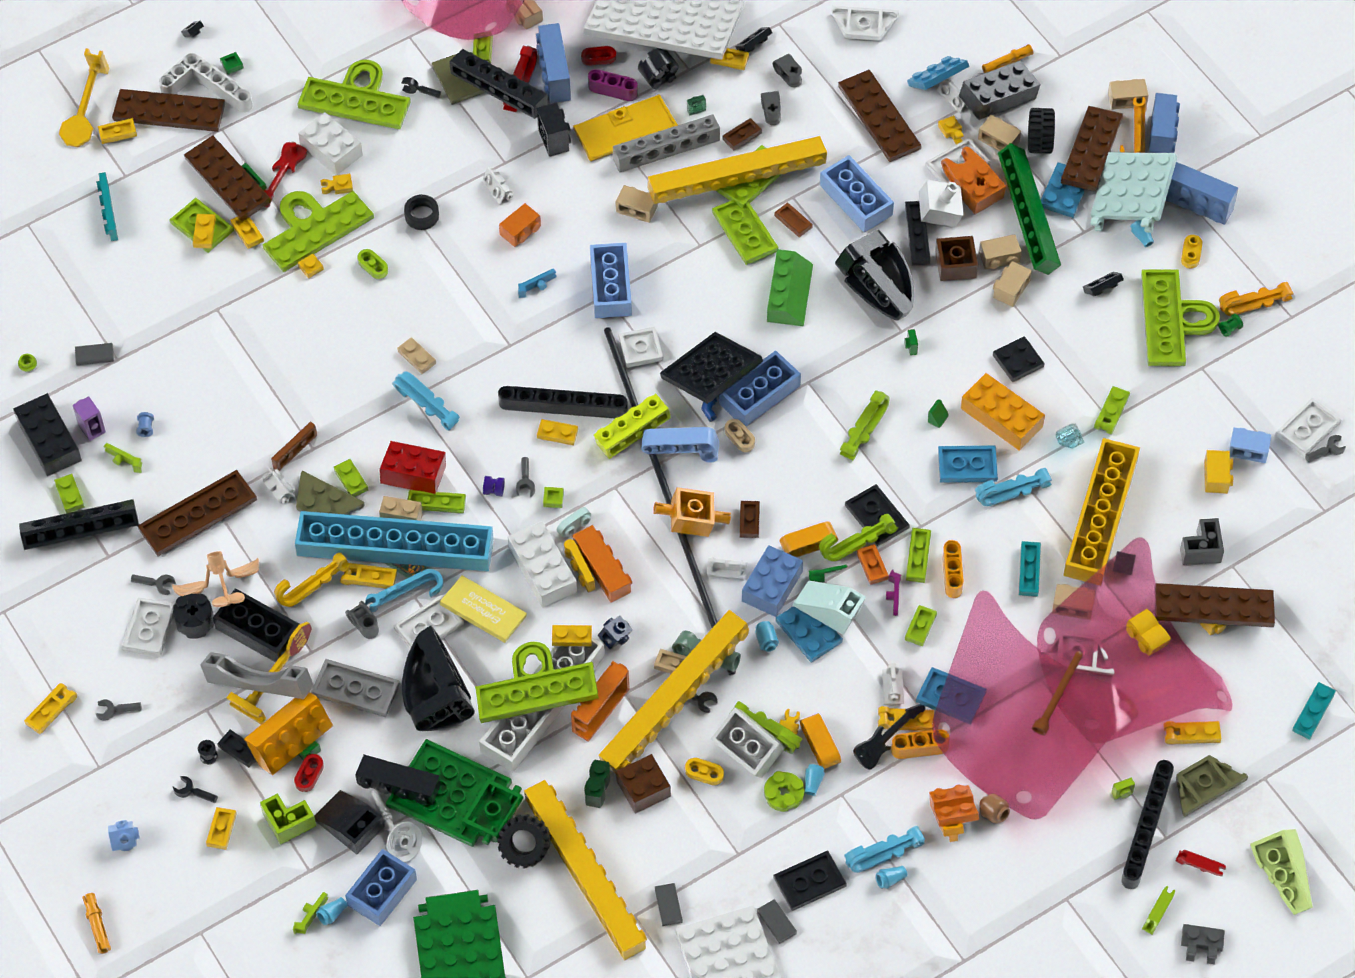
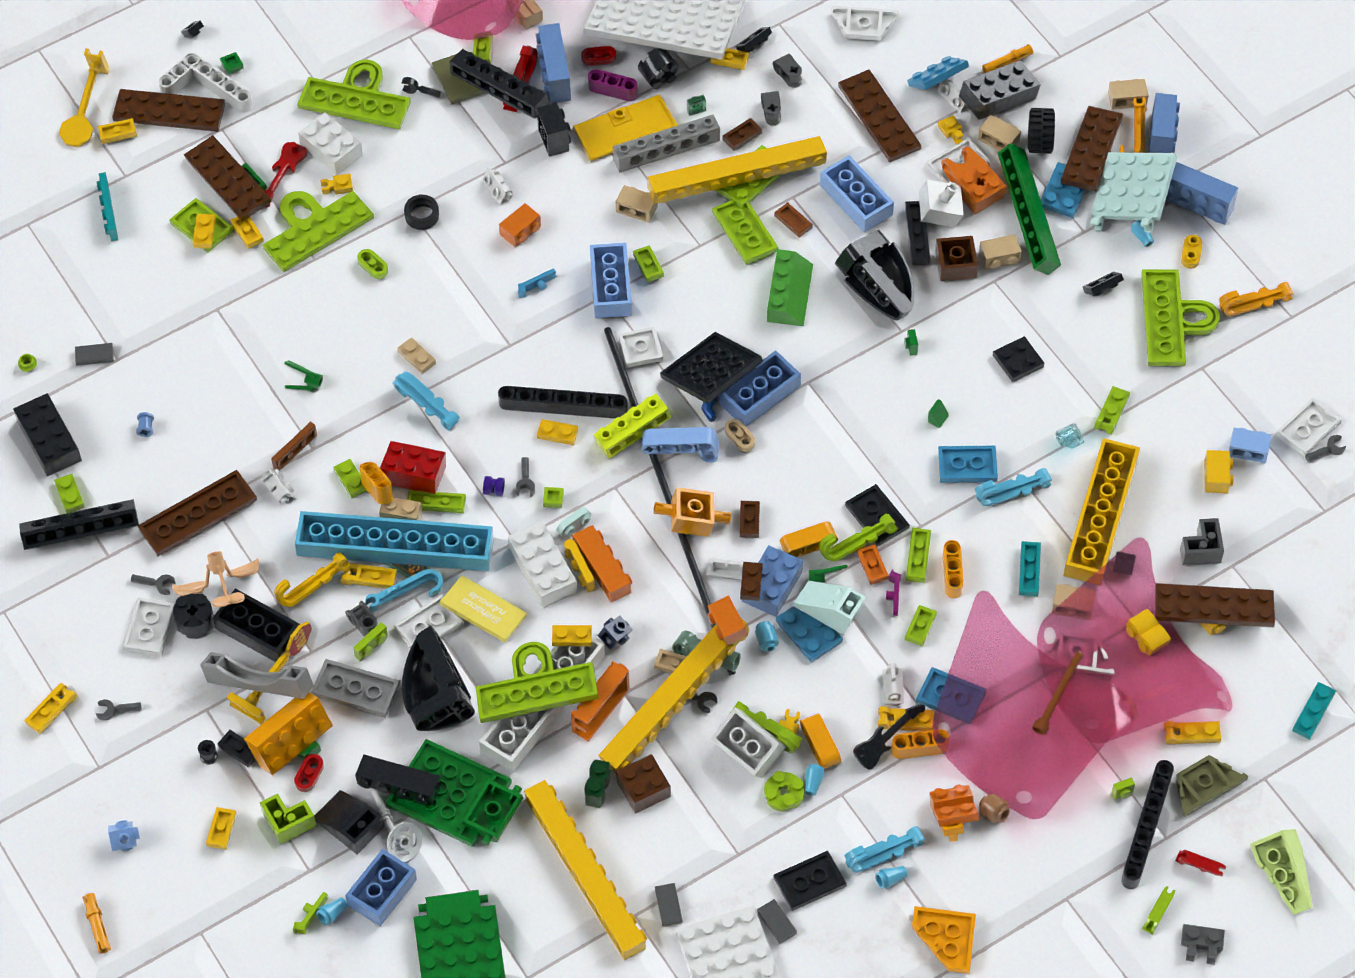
medium lavender brick [72,396,106,441] -> none
lime piece [103,443,142,473] -> none
black piece [173,776,218,803] -> none
olive wing [296,470,365,515] -> none
yellow plate [298,254,324,279] -> none
black tyre [497,814,551,869] -> none
yellow plate [685,758,724,785] -> none
lime piece [840,390,890,461] -> none
light orange brick [961,373,1045,451] -> none
tan brick [993,261,1032,307] -> none
green bush [1218,314,1244,337] -> none
none -> green plant [284,360,323,392]
none -> lime plate [353,622,388,661]
none -> light orange beam [359,462,393,504]
none -> lime plate [633,245,664,283]
none -> orange brick [707,595,748,645]
none -> reddish brown plate [740,562,763,601]
none -> light orange plate [912,906,976,974]

